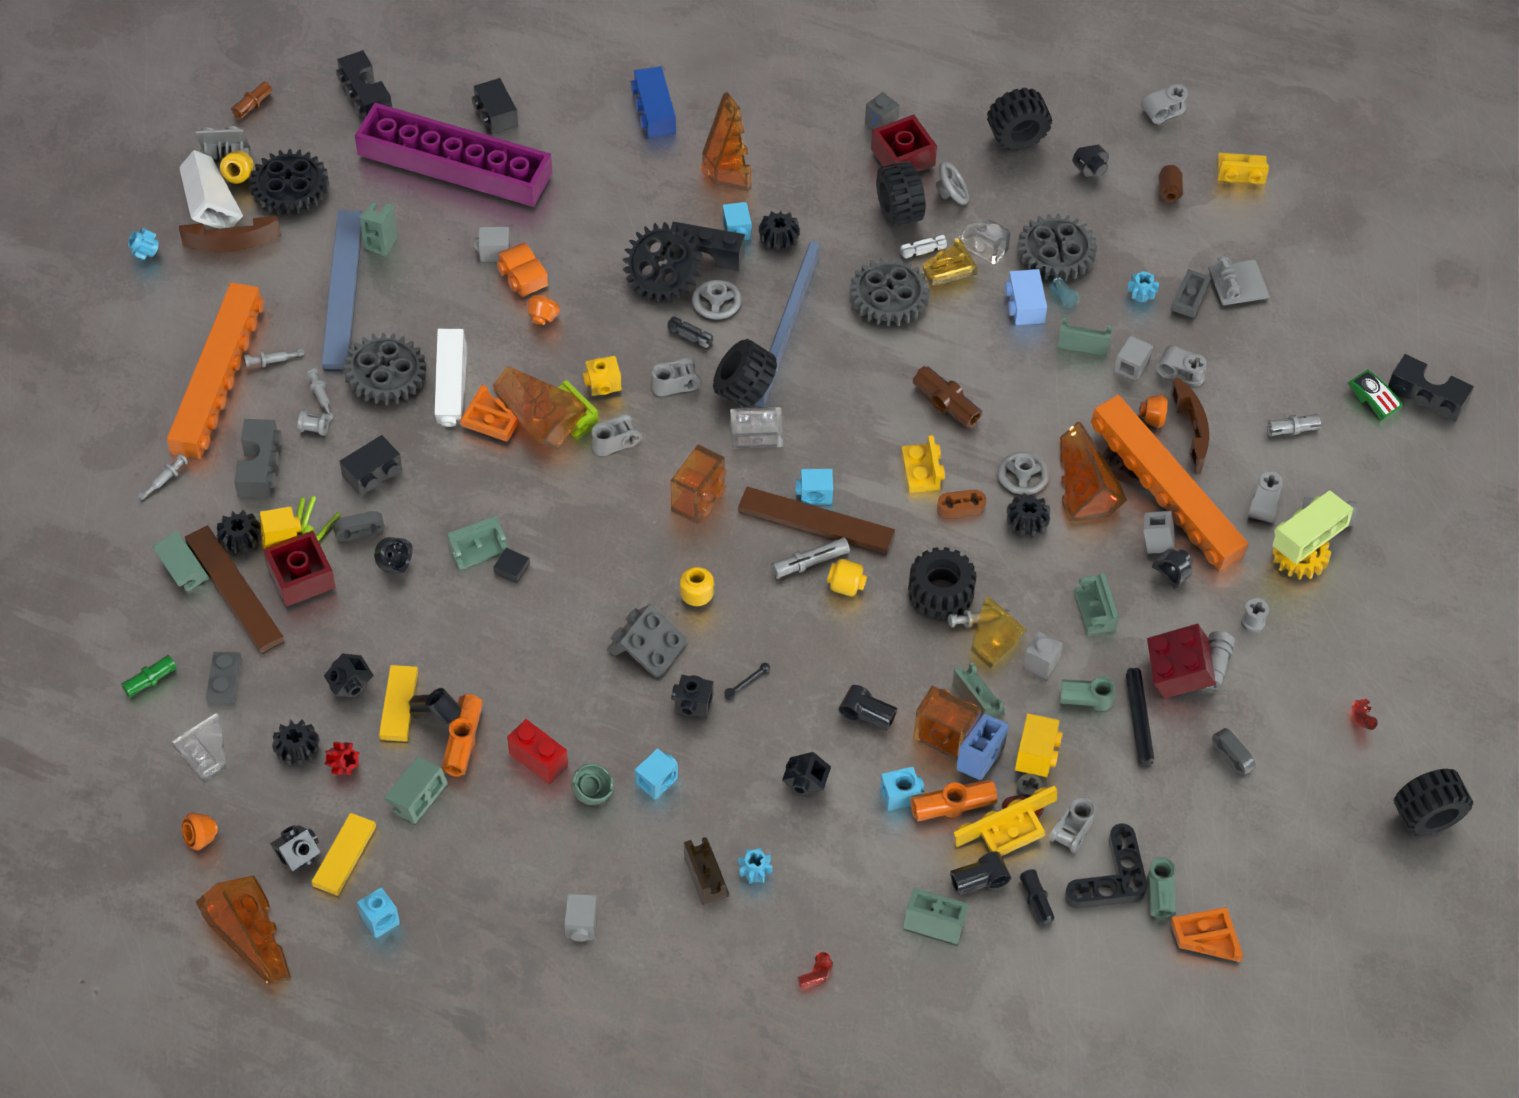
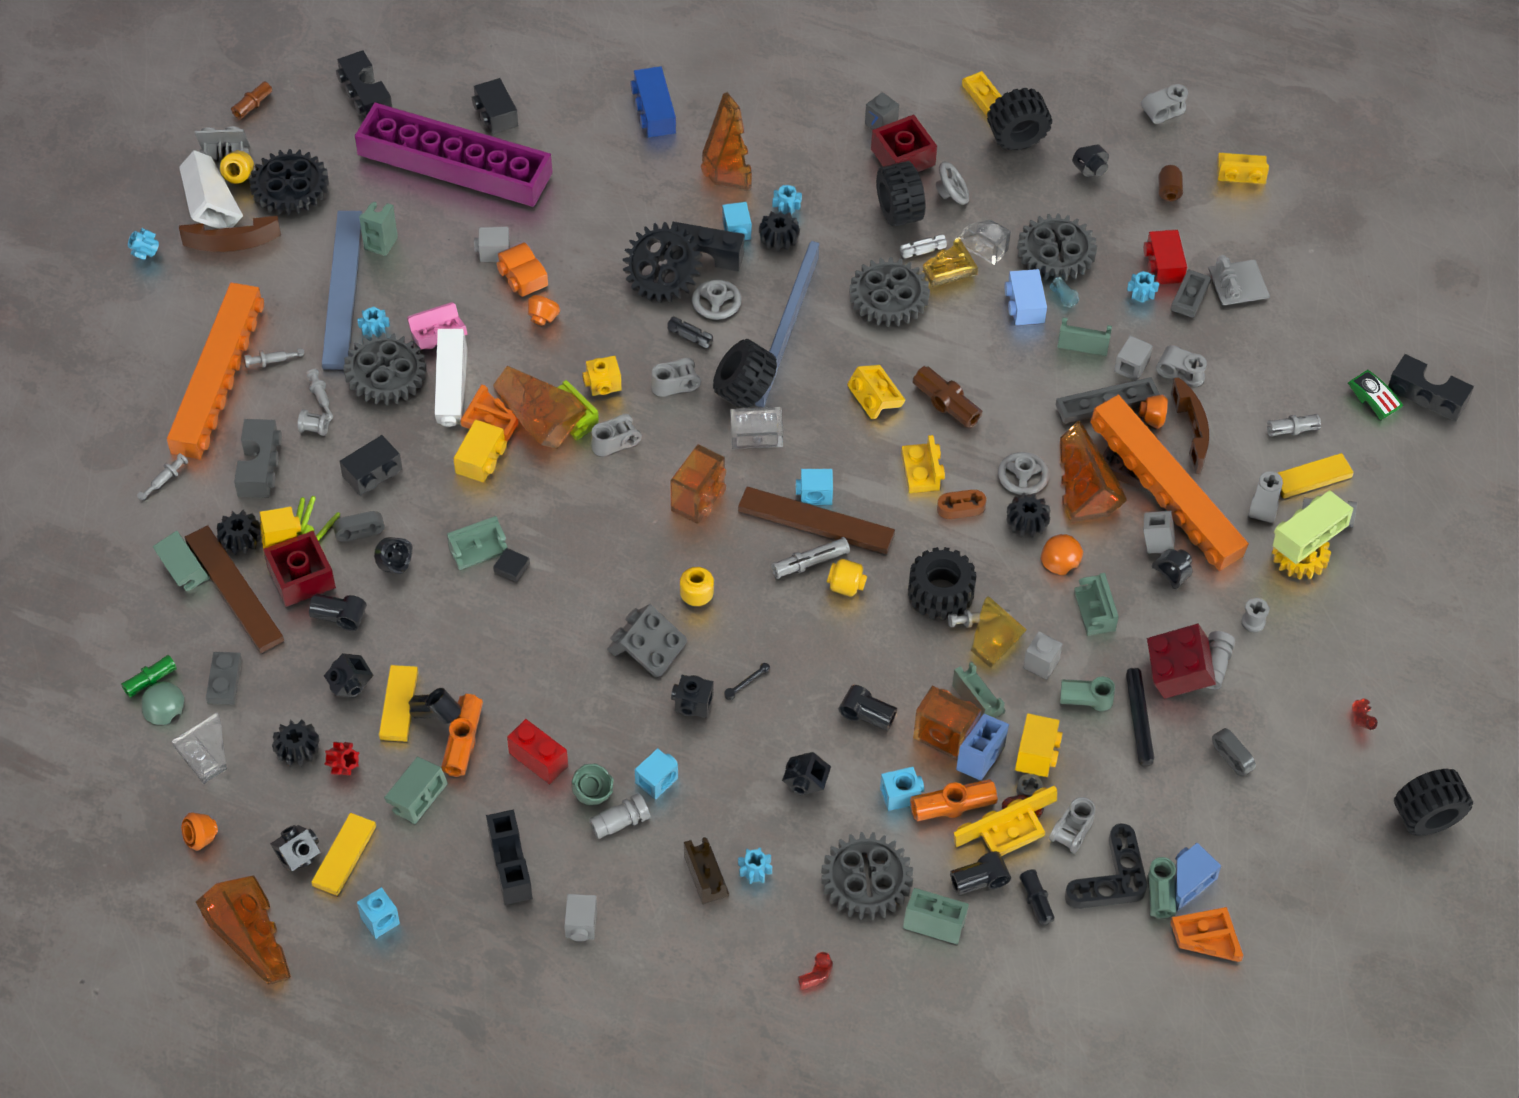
none -> sand green hair [142,682,185,725]
none -> black piece [309,594,367,631]
none -> medium azure gear [357,307,390,337]
none -> bright pink bracket [407,302,468,350]
none -> yellow brick [453,419,507,483]
none -> black arch [486,809,533,905]
none -> light grey axle [589,793,651,839]
none -> medium azure gear [772,185,802,215]
none -> dark grey gear [821,832,913,920]
none -> yellow bracket [847,365,905,419]
none -> yellow tile [962,71,1002,118]
none -> orange hair [1040,534,1083,575]
none -> dark grey plate [1055,377,1160,424]
none -> red brick [1143,230,1187,285]
none -> medium blue slope [1174,843,1221,912]
none -> yellow tile [1278,453,1354,499]

